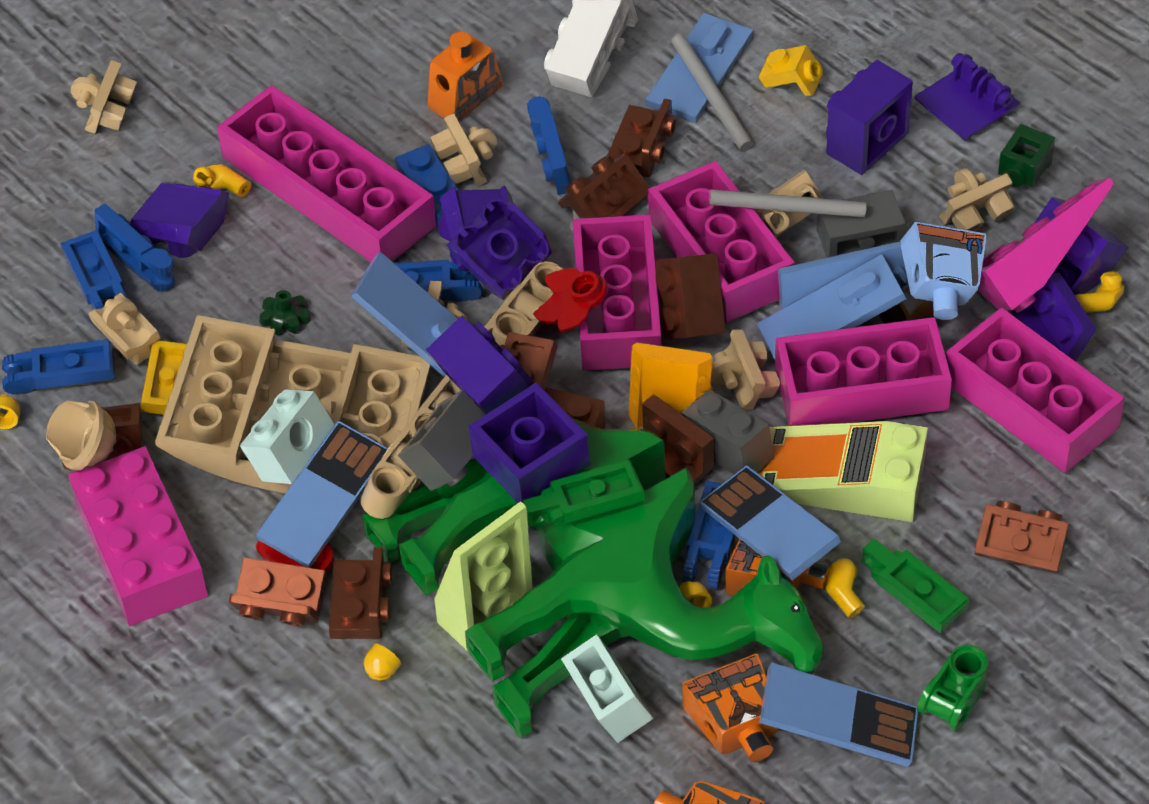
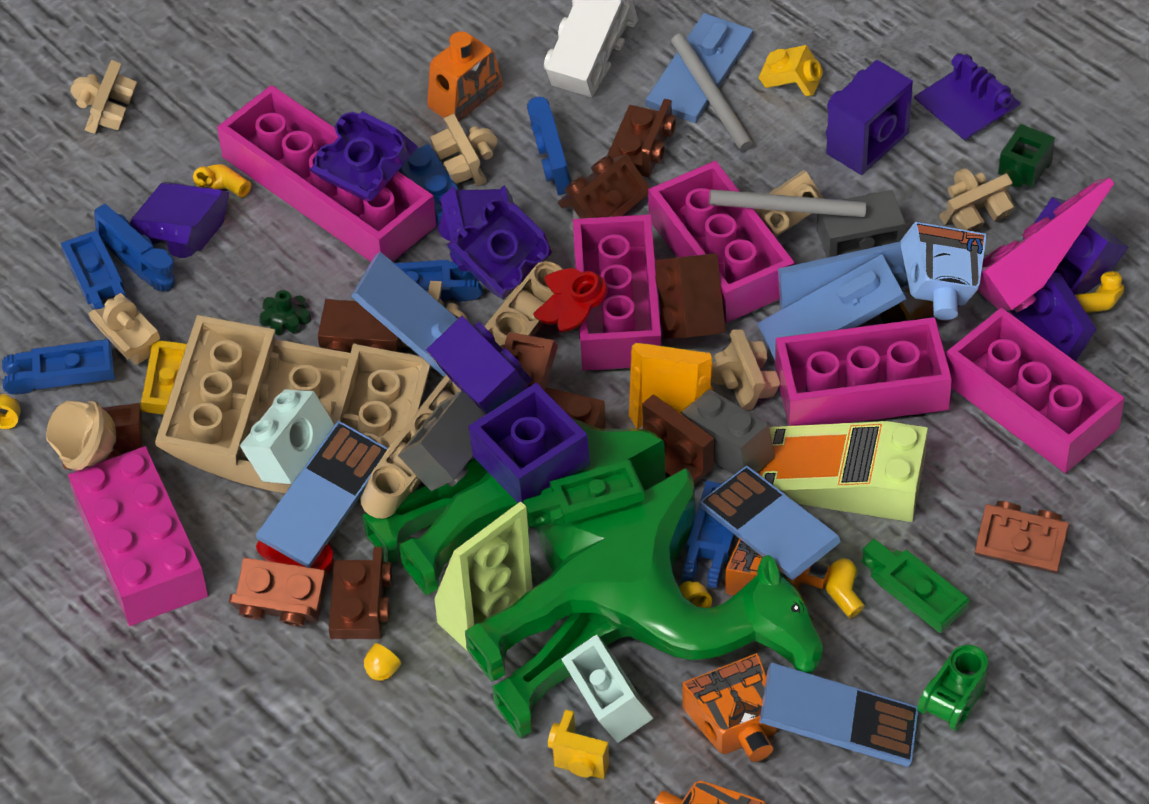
none -> dark purple slope [309,111,418,201]
none -> copper brick [317,299,403,353]
none -> yellow bracket [548,709,609,779]

